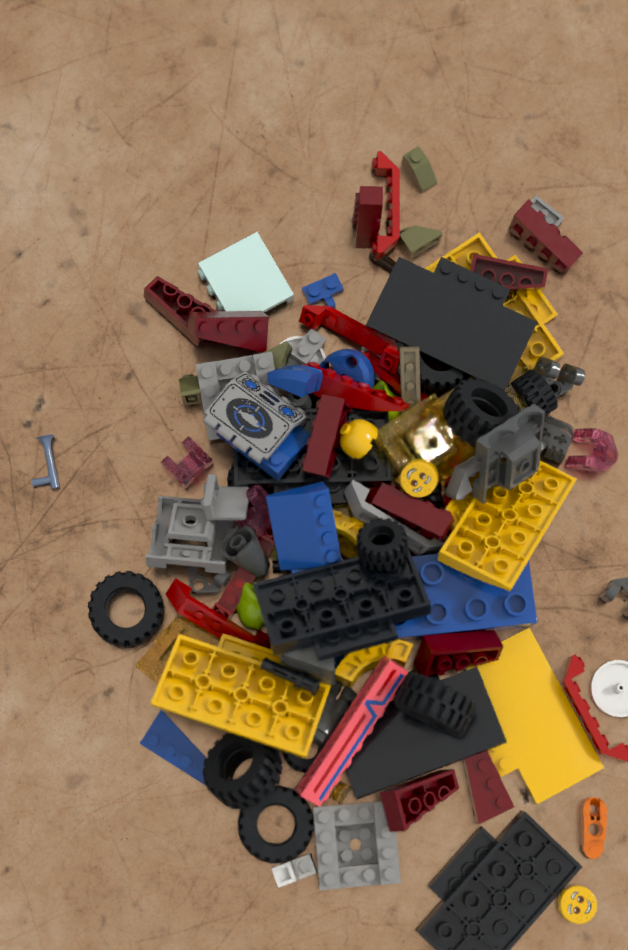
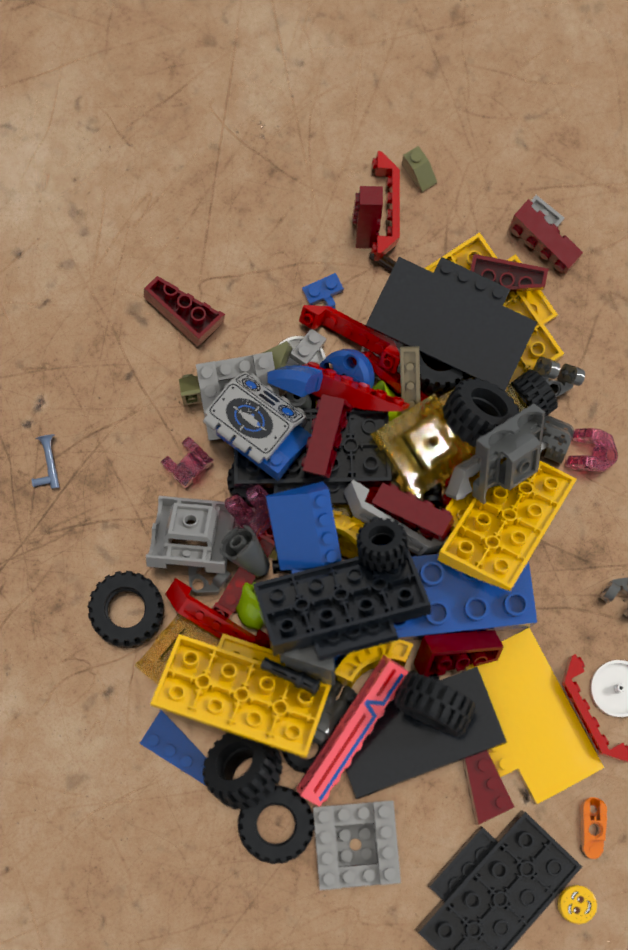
dark red wedge [188,311,269,352] -> none
light aqua panel [197,232,294,312] -> none
light grey bracket [201,474,250,520] -> none
white slope [271,853,318,888] -> none
clear yellow tile [330,781,351,805] -> none
yellow cylinder [340,419,378,459] -> none
dark red wedge [380,769,459,832] -> none
olive slope [398,225,443,258] -> none
yellow head [400,459,439,497] -> none

